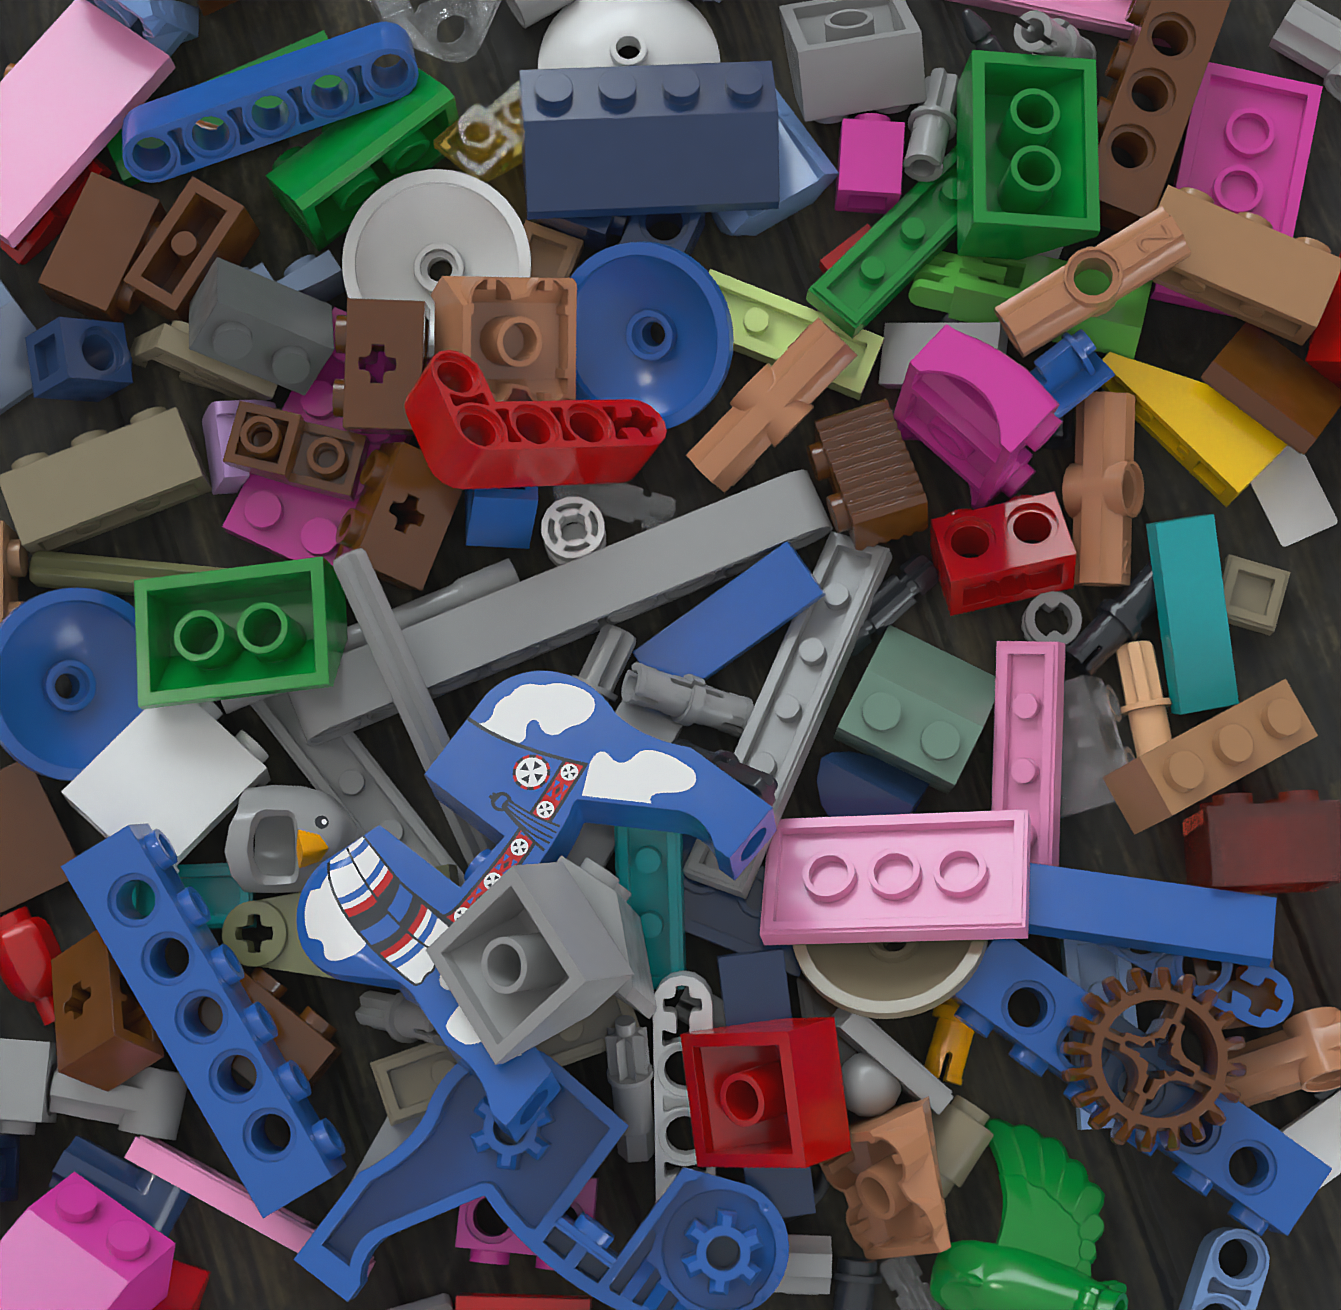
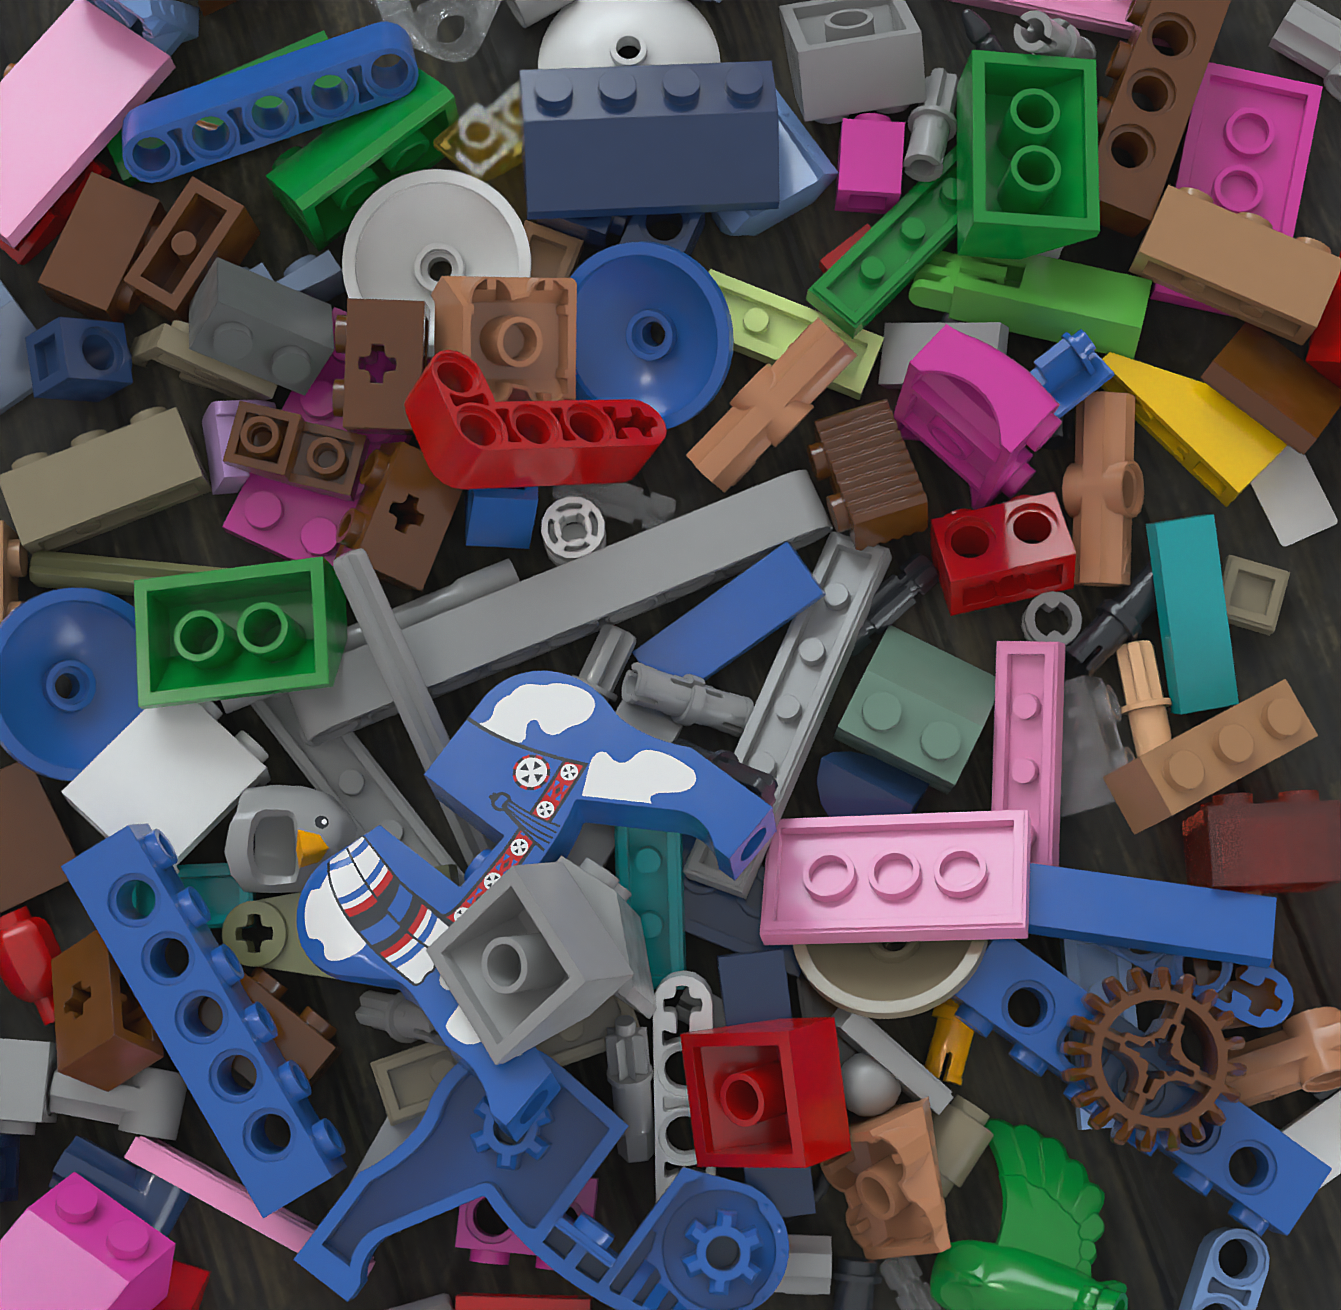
nougat piece [994,206,1191,358] -> none

